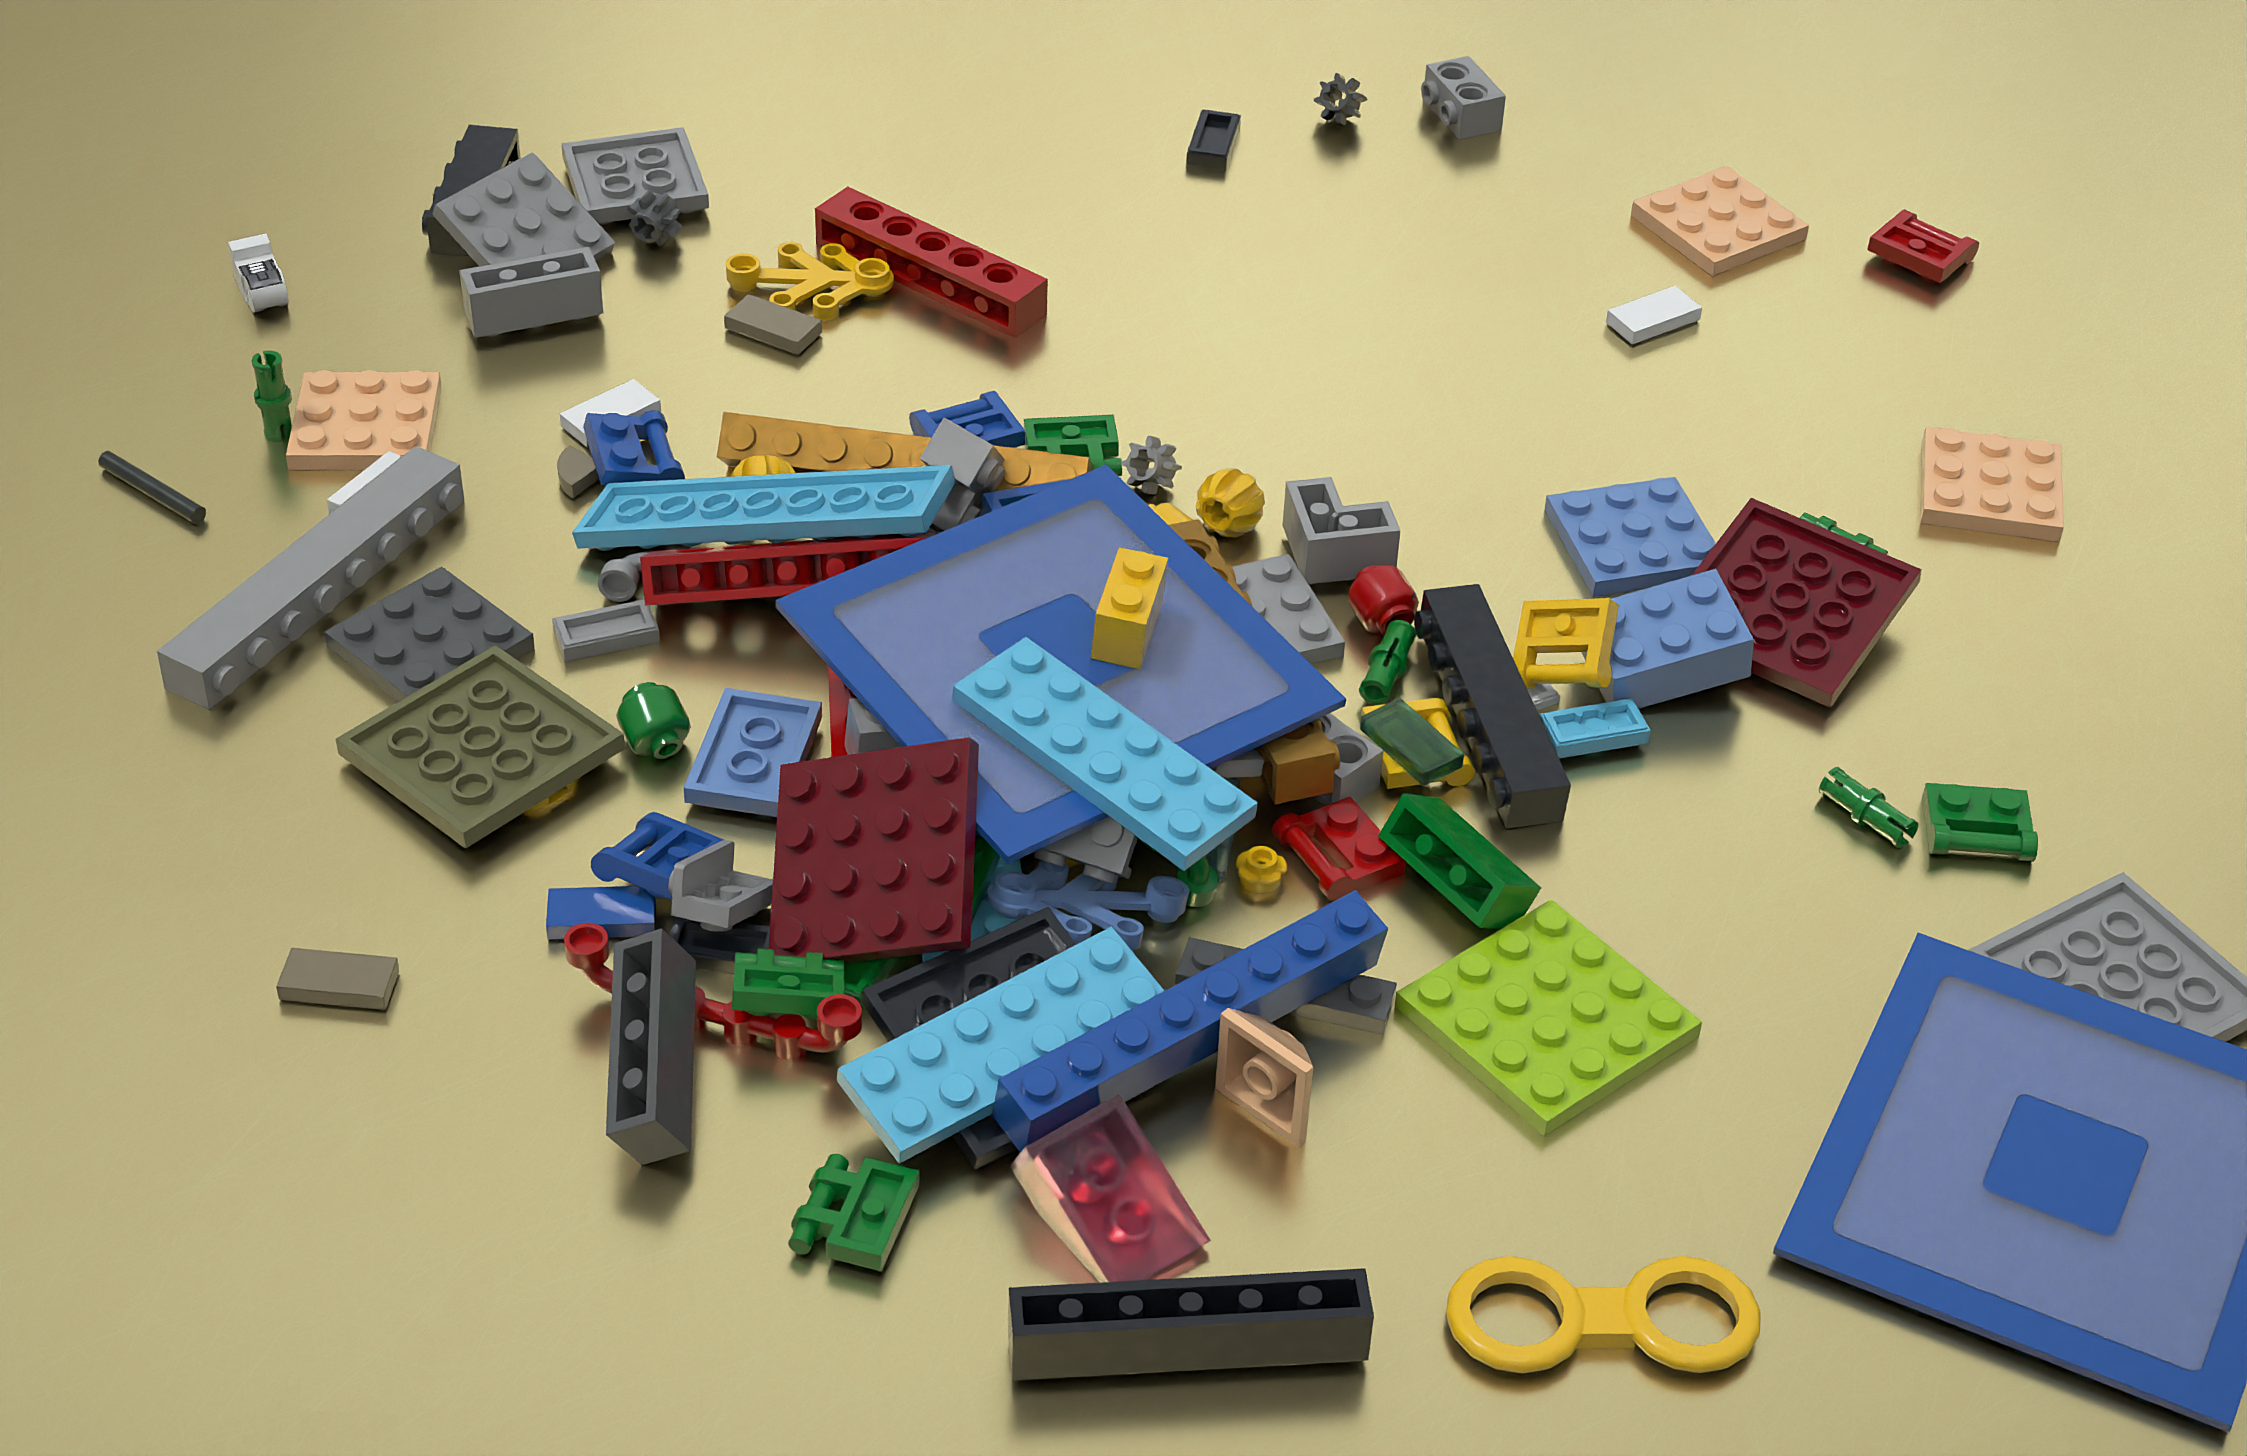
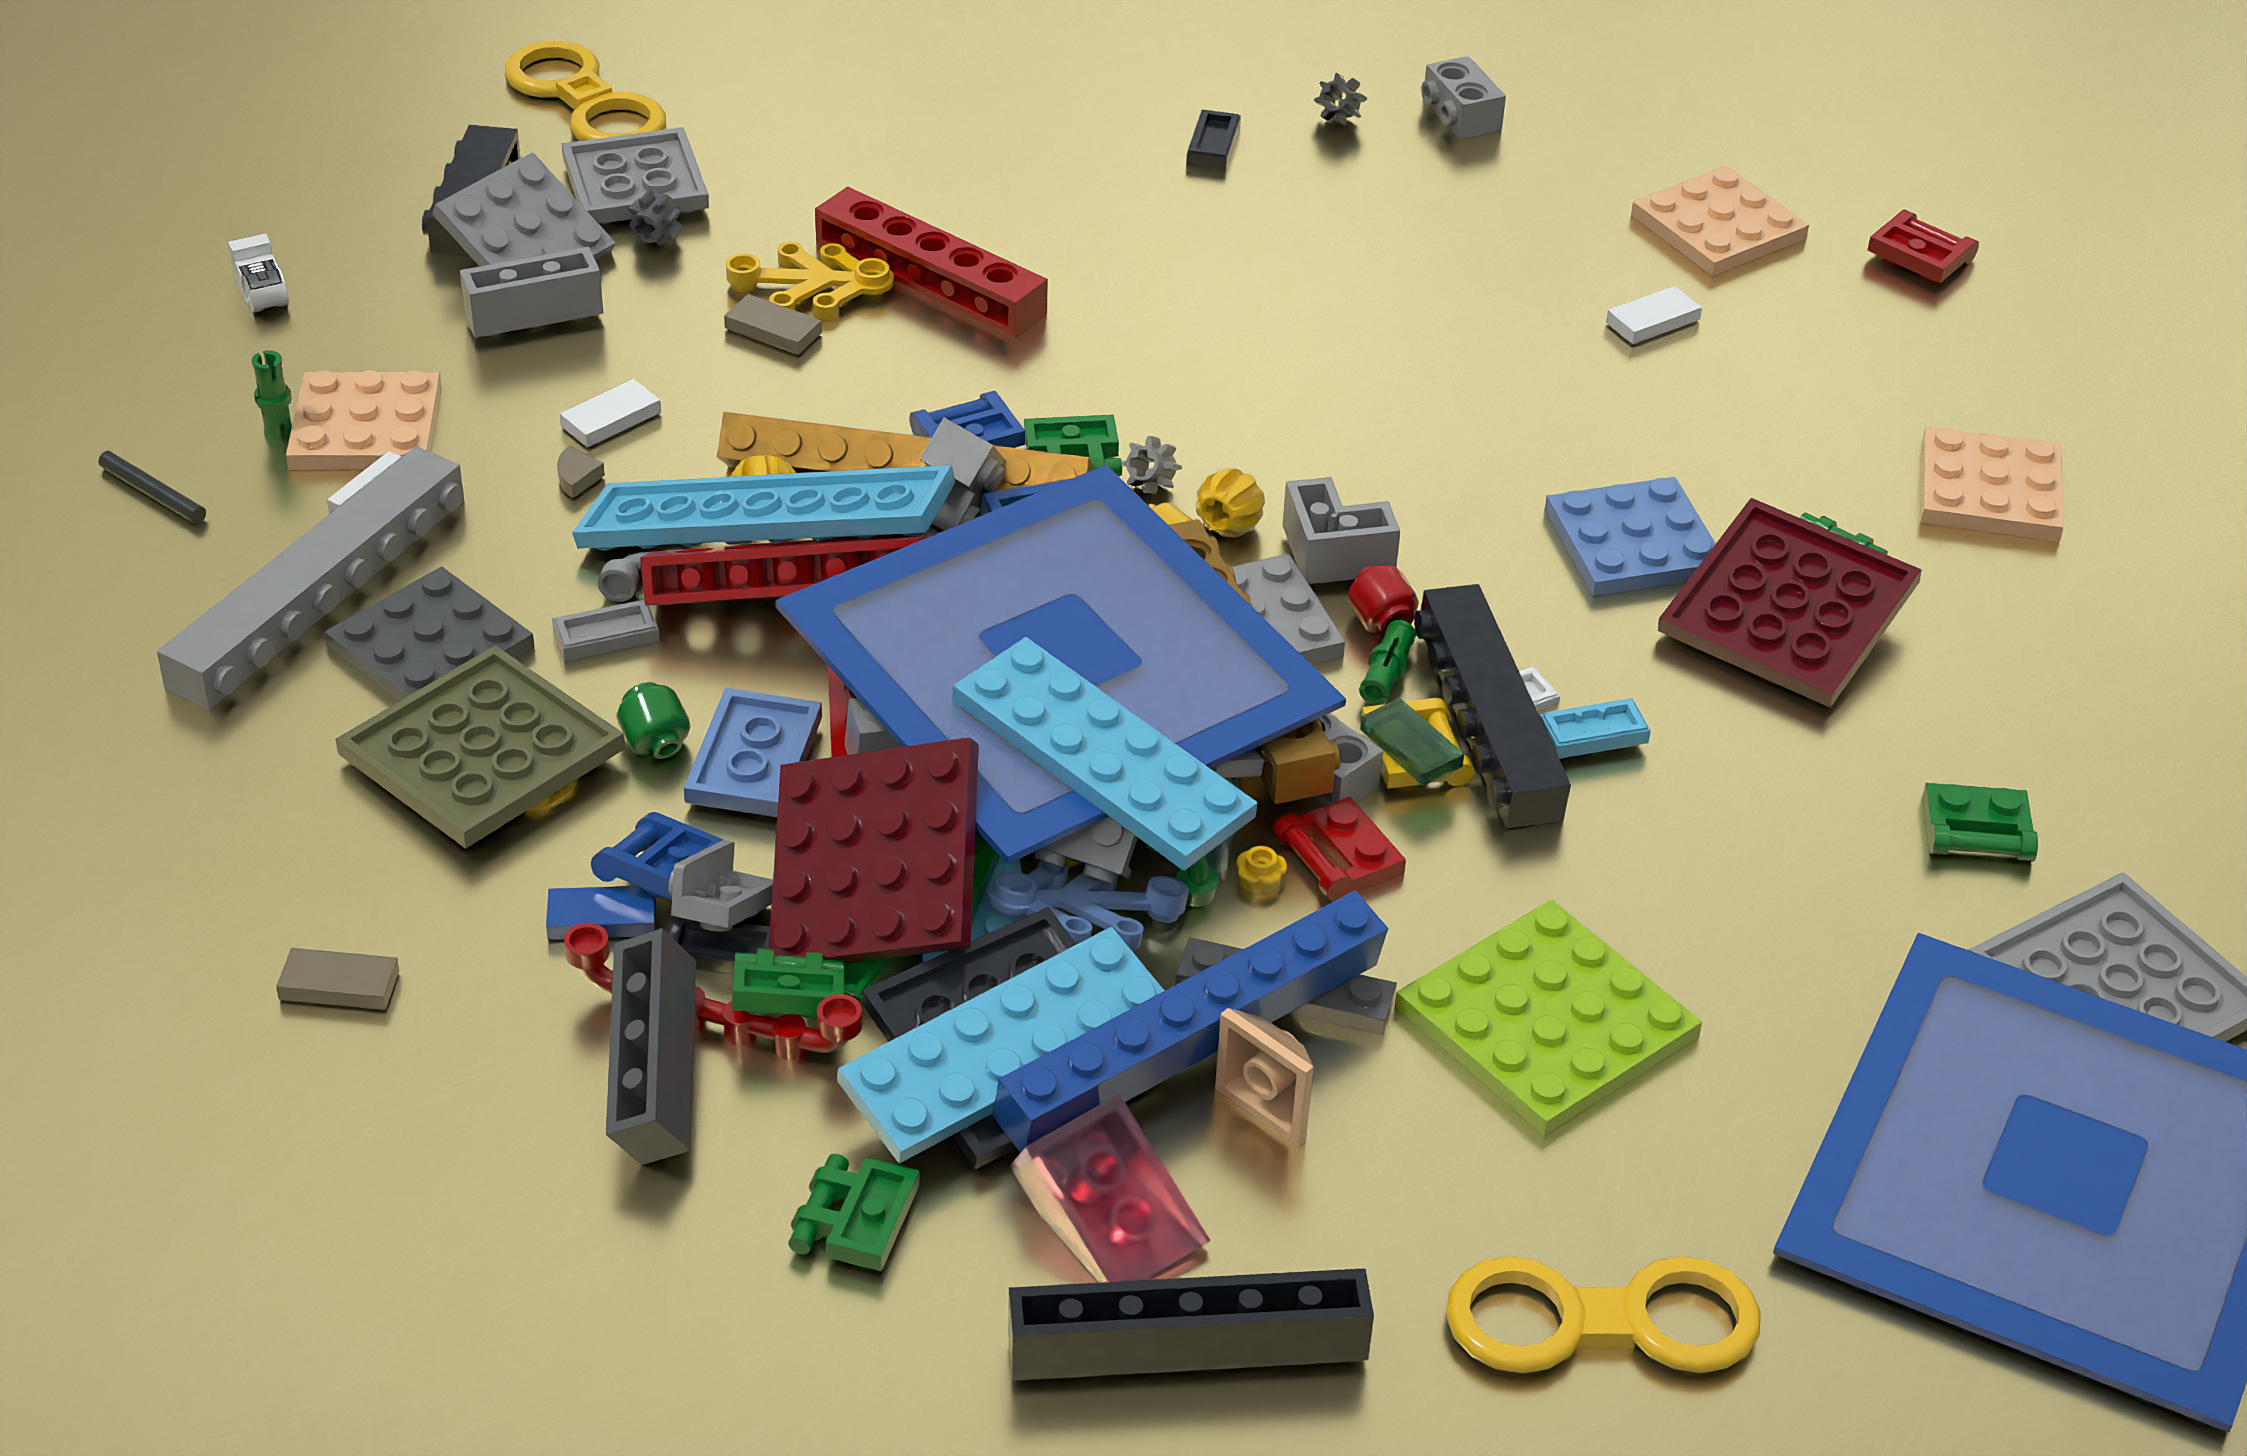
blue plate [583,410,685,485] -> none
yellow brick [1091,547,1168,670] -> none
green brick [1378,793,1542,929] -> none
yellow plate [1513,598,1619,689] -> none
medium blue brick [1581,569,1754,709] -> none
green pin [1819,767,1919,849] -> none
none -> yellow bar [505,40,666,141]

